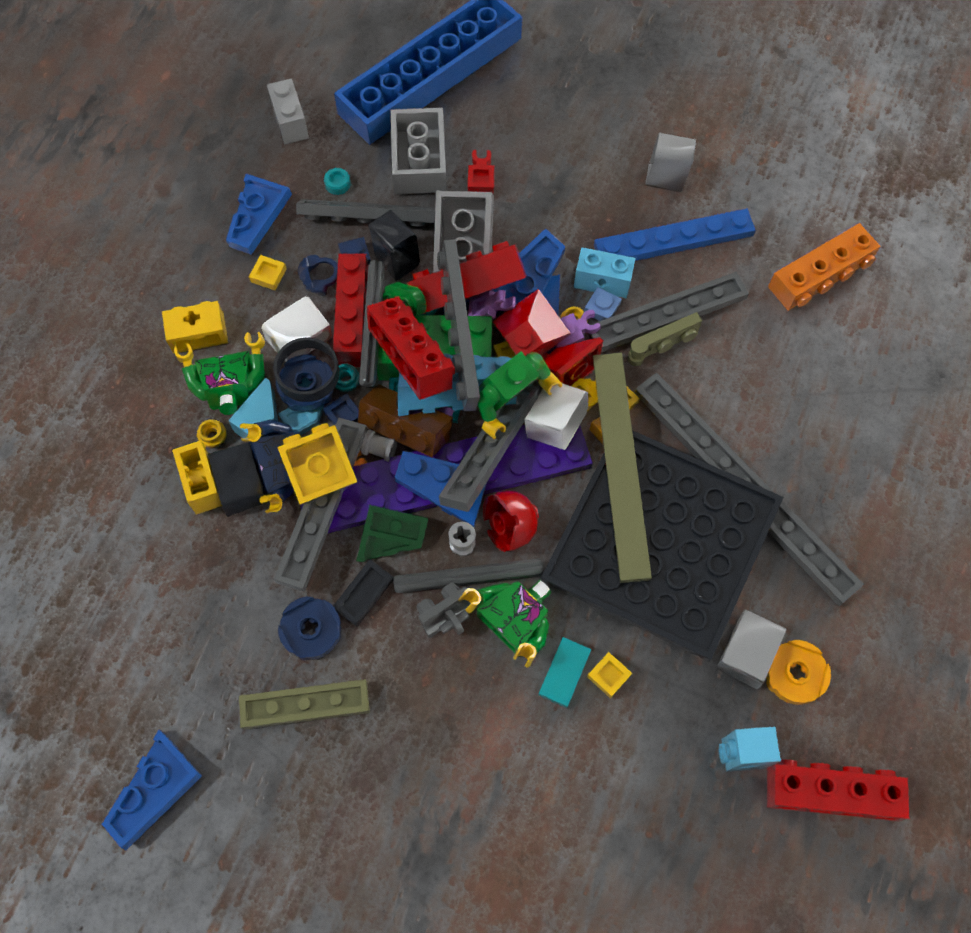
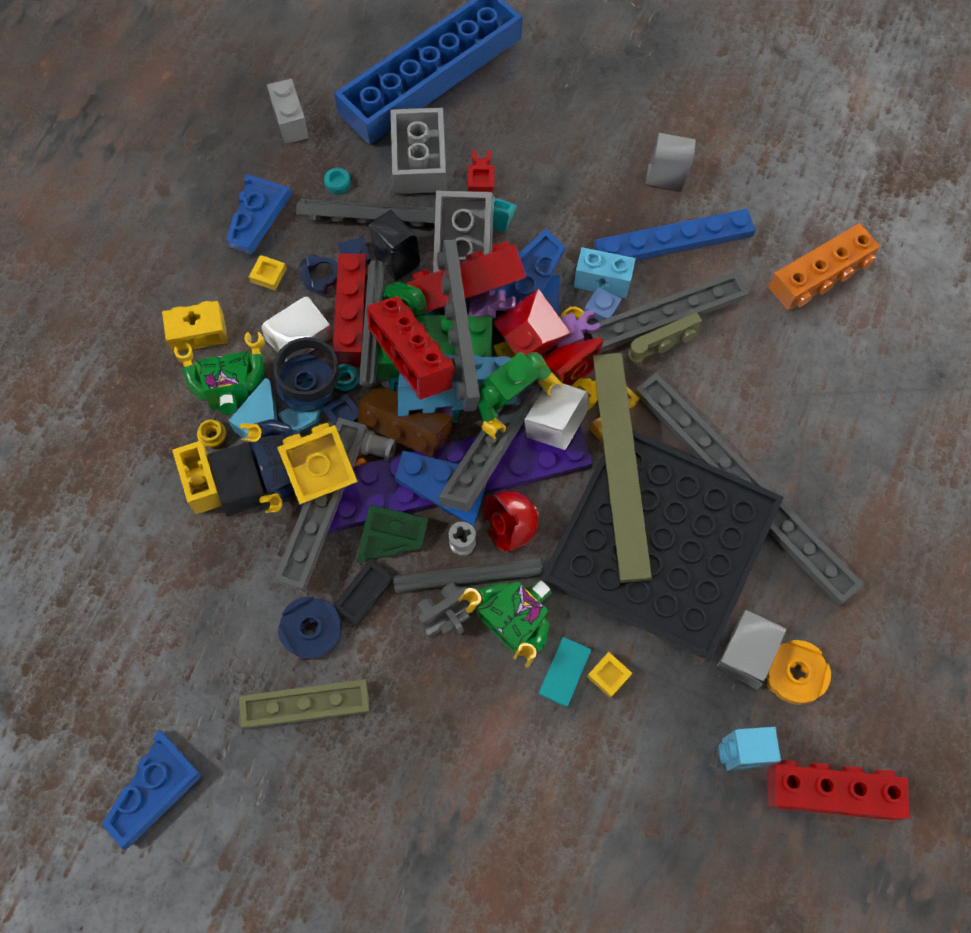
none -> teal slope [493,197,517,232]

